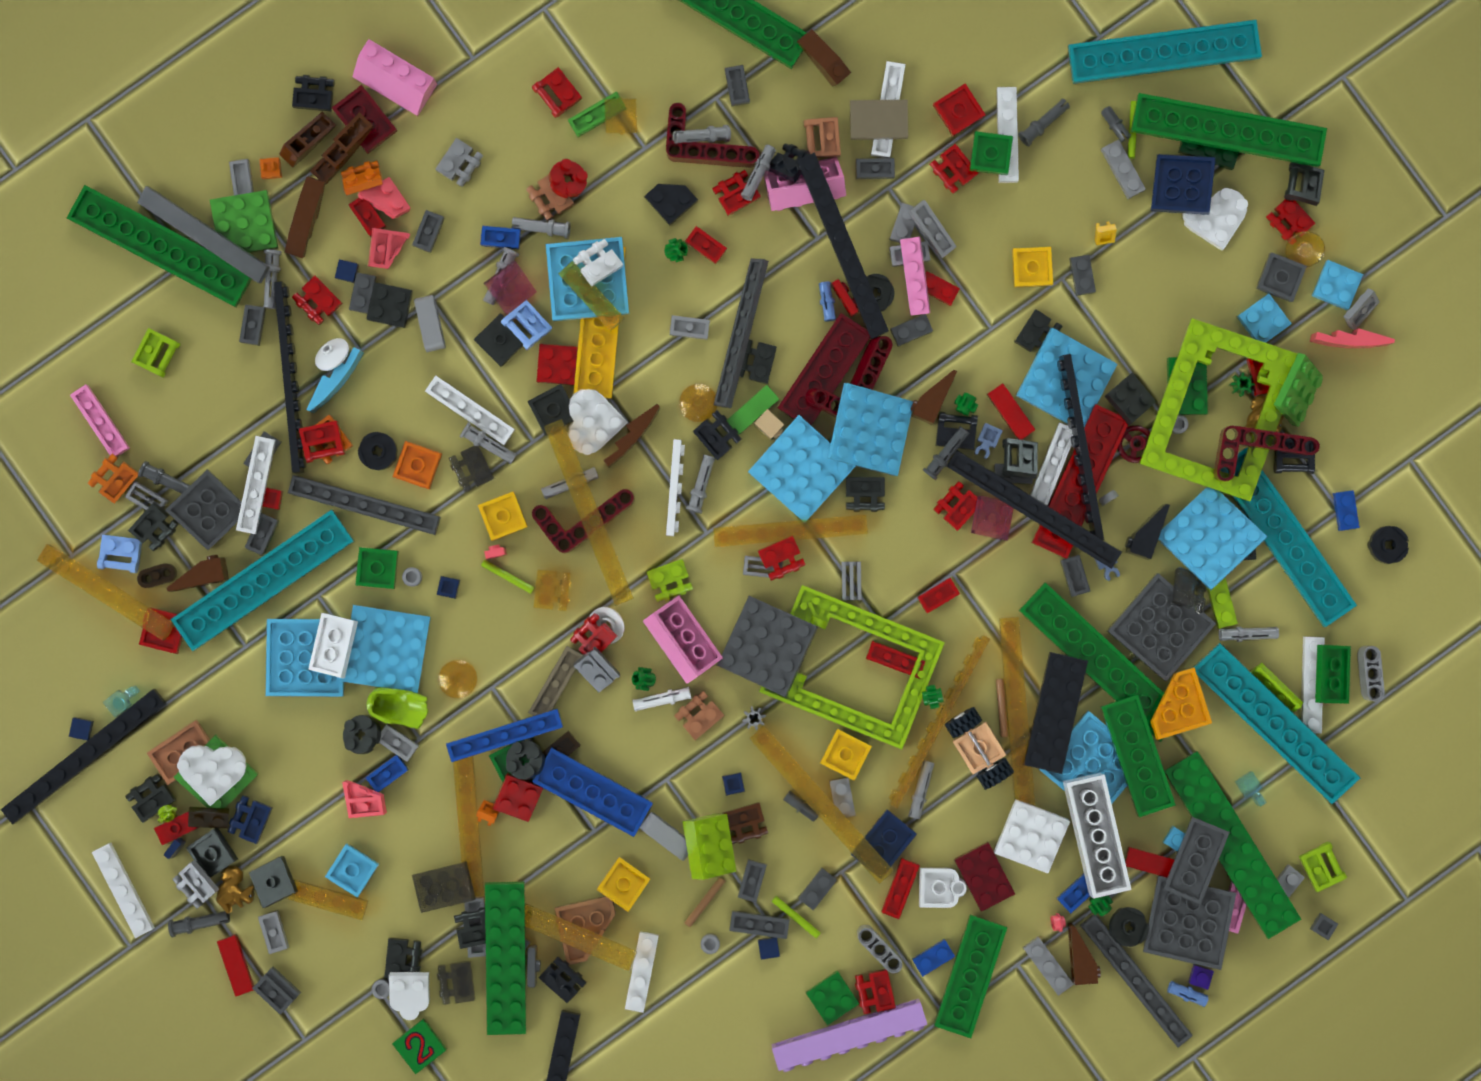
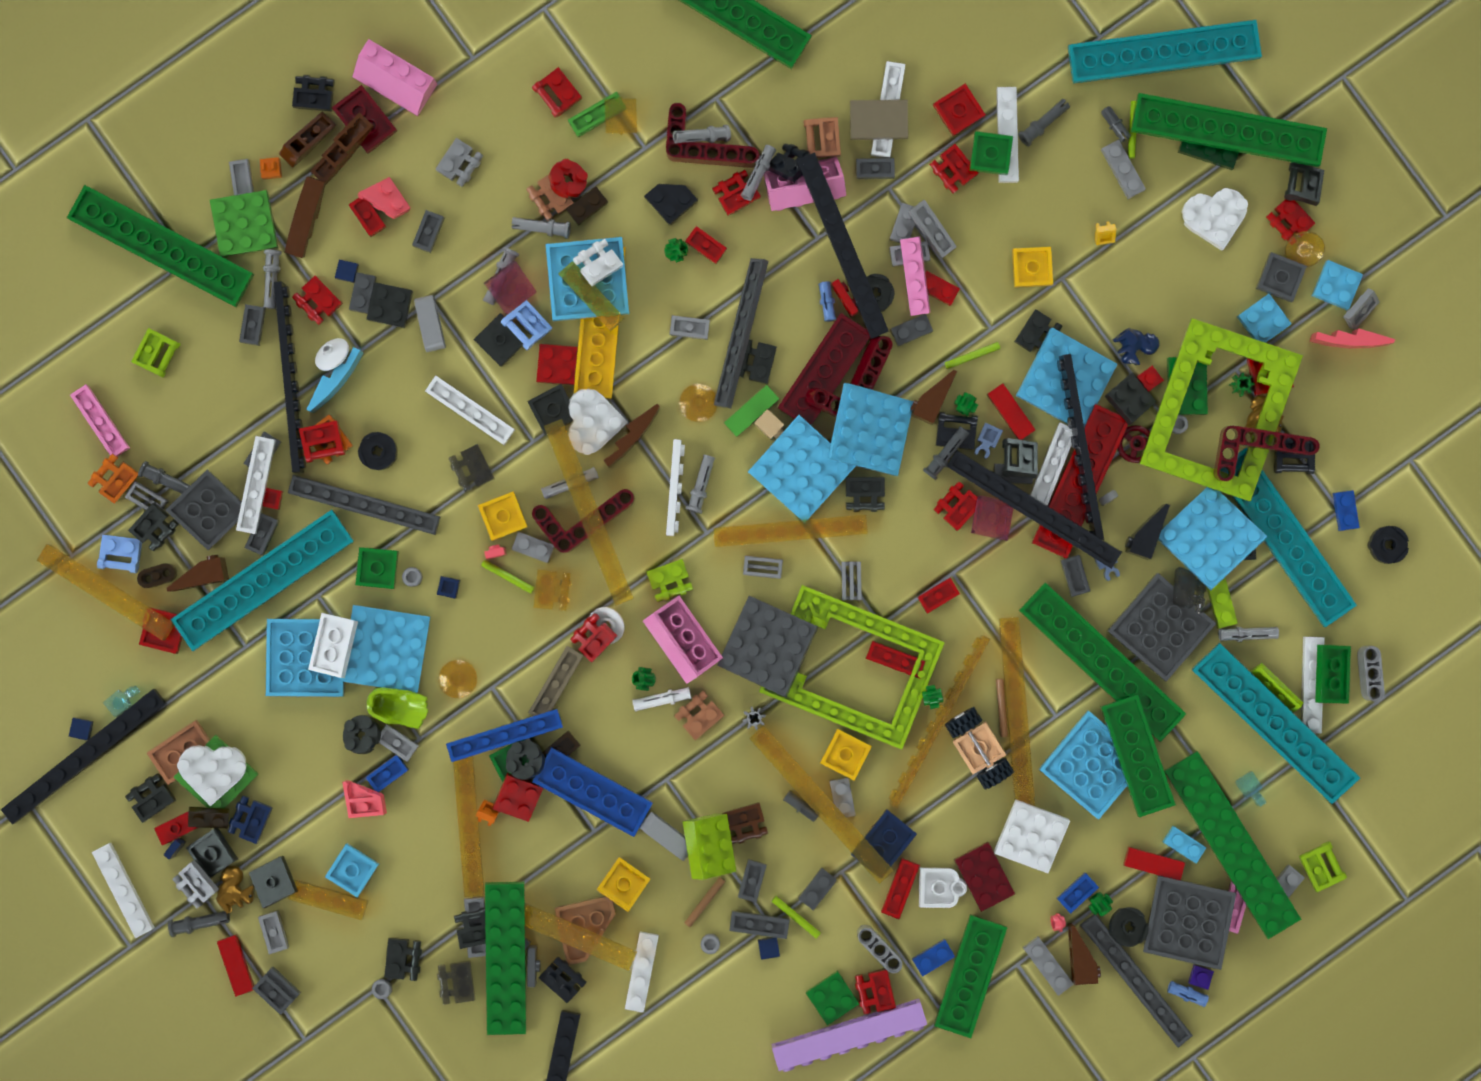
dark grey tile [137,186,270,283] -> none
lime plate [158,805,177,823] -> none
orange plate [341,160,383,196] -> none
coral wing [368,228,410,269] -> none
white plate [389,972,430,1020] -> none
green tile [392,1018,447,1075] -> none
orange tile [393,441,442,490] -> none
clear smoke plate [412,861,476,913] -> none
light grey pin [459,422,516,464] -> none
blue plate [480,226,521,249] -> none
plate [574,647,620,693] -> none
black plate [693,410,742,460] -> none
dark blue tile [722,772,745,796] -> none
dark grey plate [725,65,750,107] -> none
red plate [758,535,806,581] -> none
reddish brown slope [797,29,852,87] -> none
light grey pin [908,760,935,819] -> none
black plate [1023,652,1088,774] -> none
white brick [1063,773,1132,898] -> none
dark grey plate [1069,255,1096,296] -> none
light orange plate [1150,668,1212,740] -> none
dark blue plate [1151,154,1216,215] -> none
dark grey plate [1163,817,1230,905] -> none
bright green plate [1274,353,1323,427] -> none
dark grey plate [1310,913,1338,940] -> none
none -> light grey plate [512,532,555,563]
none -> dark brown plate [566,187,608,226]
none -> lime bar [944,342,1000,369]
none -> dark blue animal [1112,328,1160,365]
none -> red plate [1136,365,1164,392]

